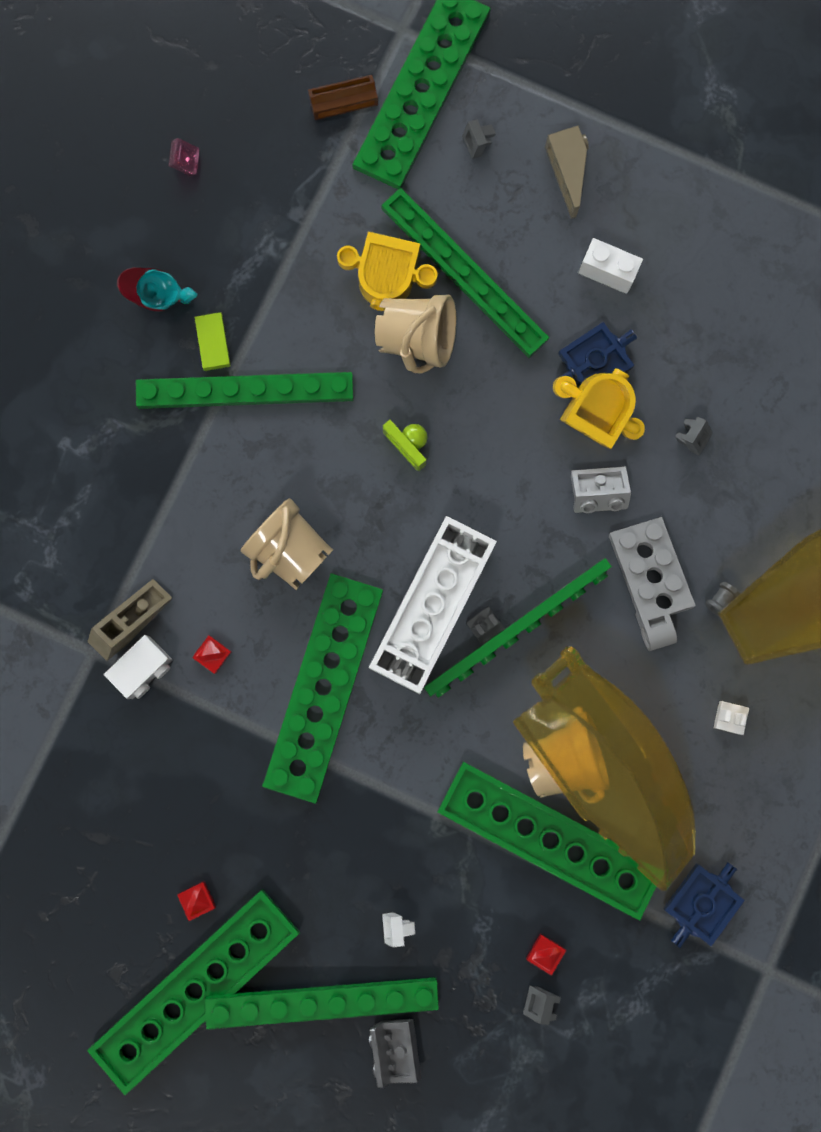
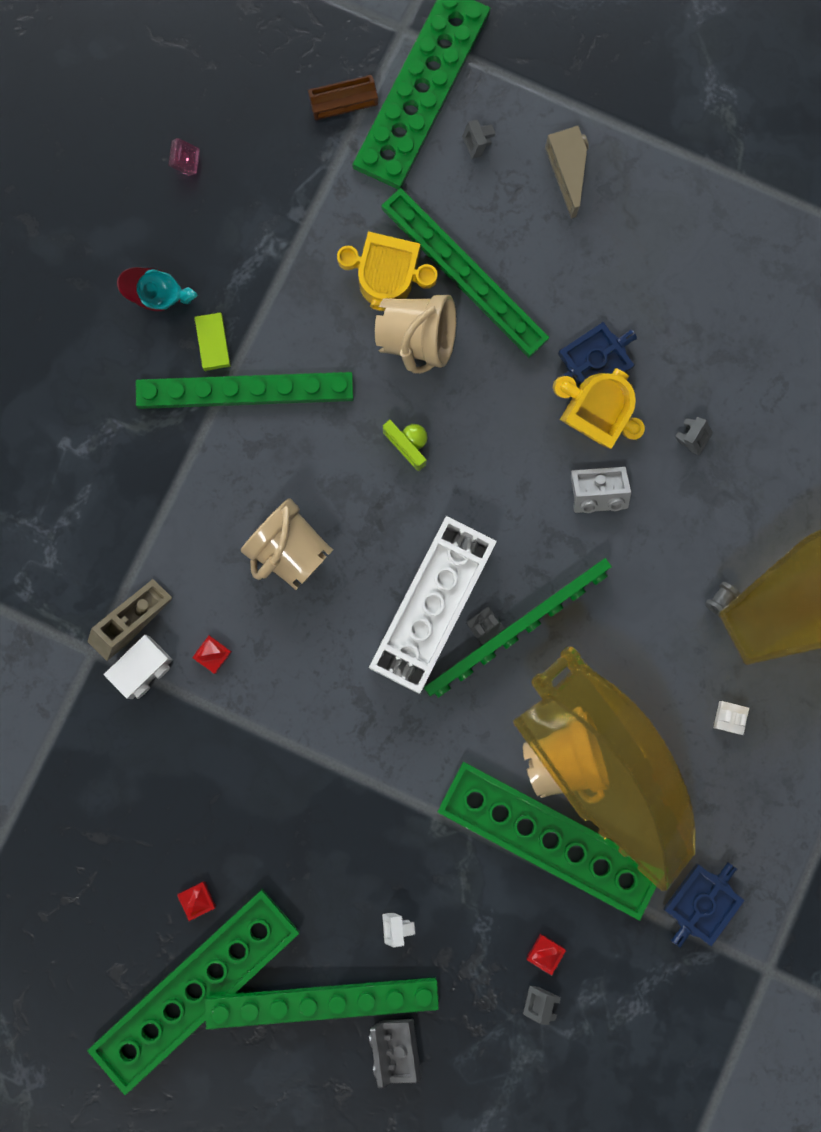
green plate [262,573,383,804] -> none
white brick [578,238,643,294] -> none
light grey hinge [609,517,696,651] -> none

